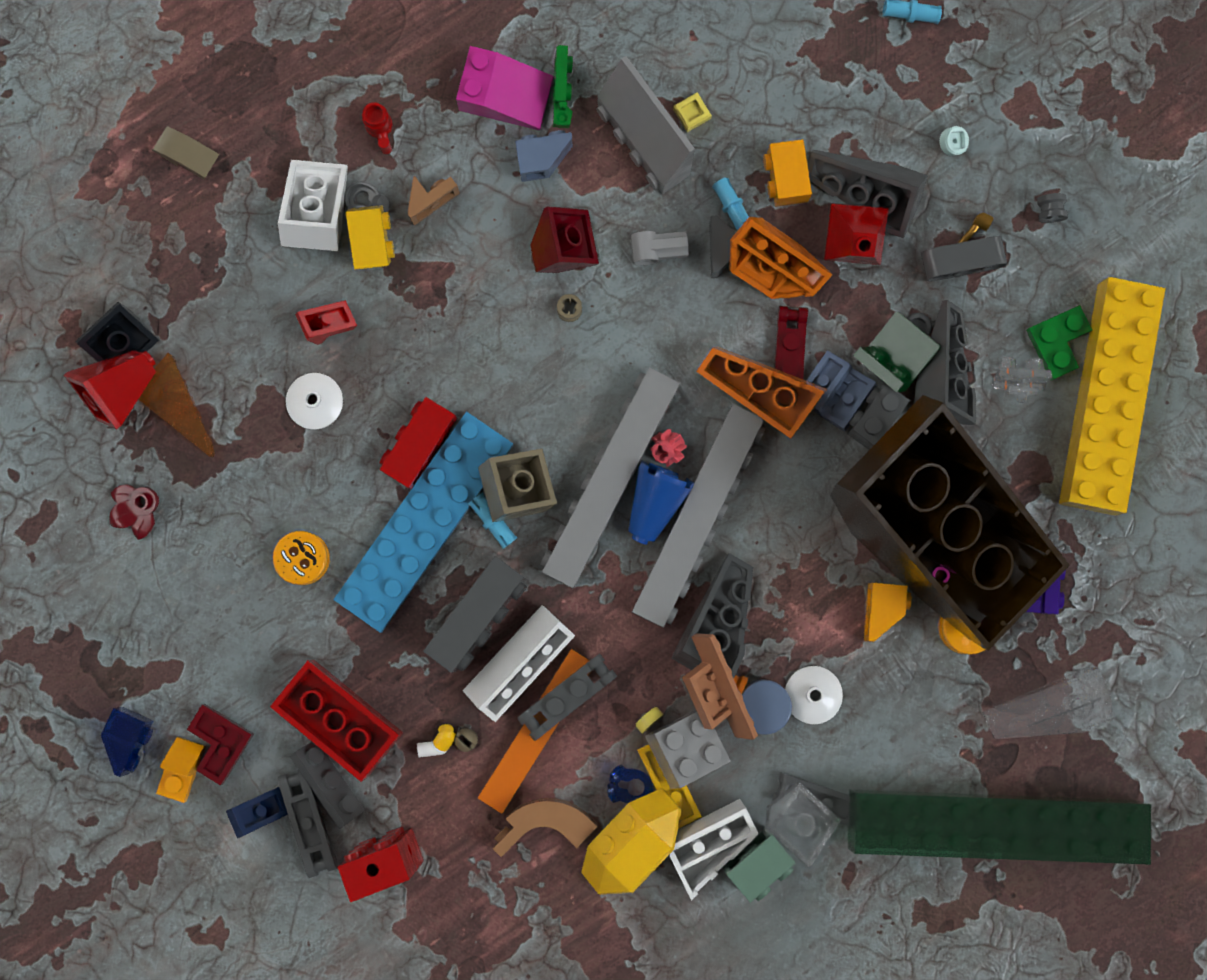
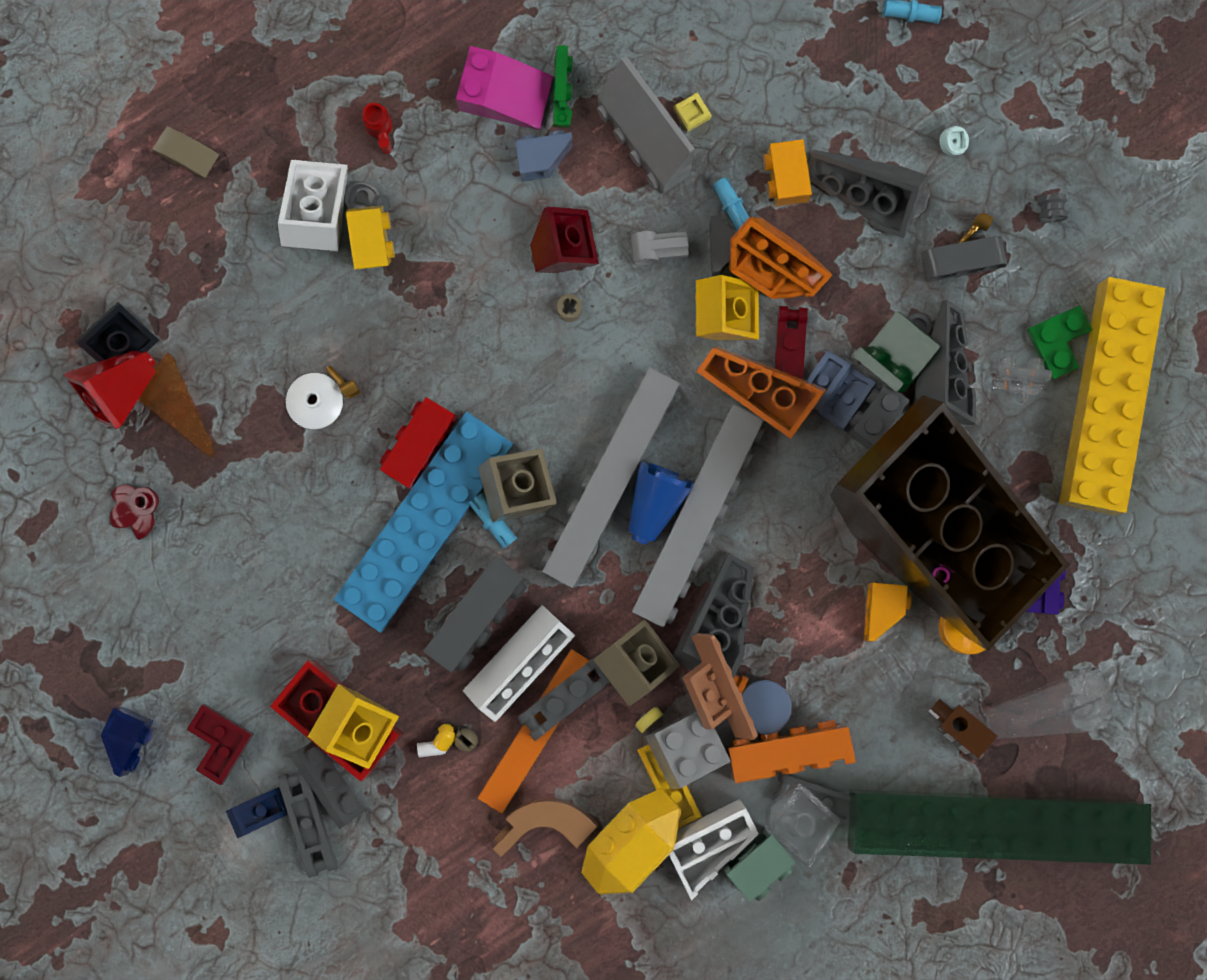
light orange slope [156,737,205,803] -> none
light orange head [273,531,330,585] -> none
red slope [295,300,357,345] -> none
red brick [337,826,424,903] -> none
medium nougat slope [408,176,460,226] -> none
clear blue piece [607,764,653,804] -> none
coral gear [650,429,687,467] -> none
white dish [785,666,843,724] -> none
red slope [824,203,888,265] -> none
none -> yellow slope [308,684,399,769]
none -> pearl gold hand [326,365,360,399]
none -> dark tan brick [593,619,681,706]
none -> yellow slope [695,275,759,340]
none -> orange wedge [726,720,856,783]
none -> reddish brown torso [928,699,997,760]

